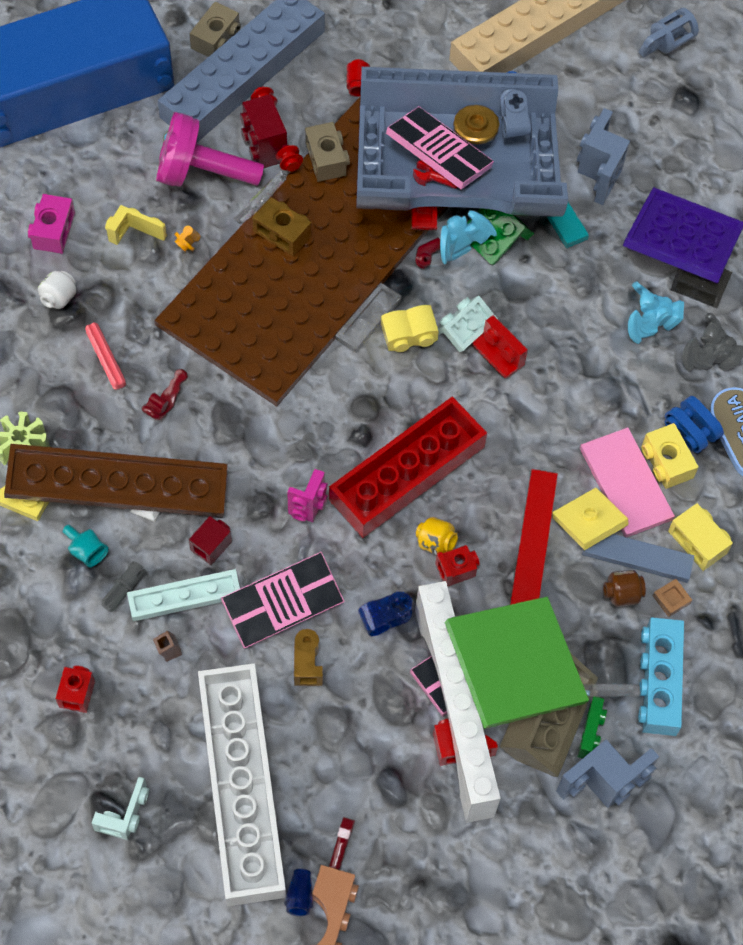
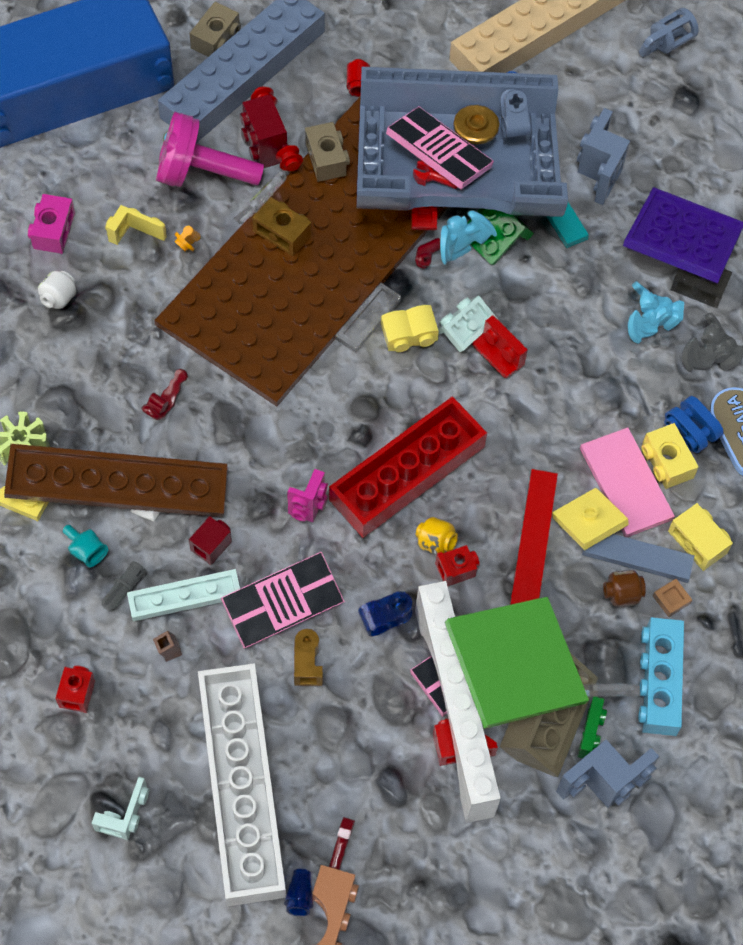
coral axle [85,322,126,390] -> none

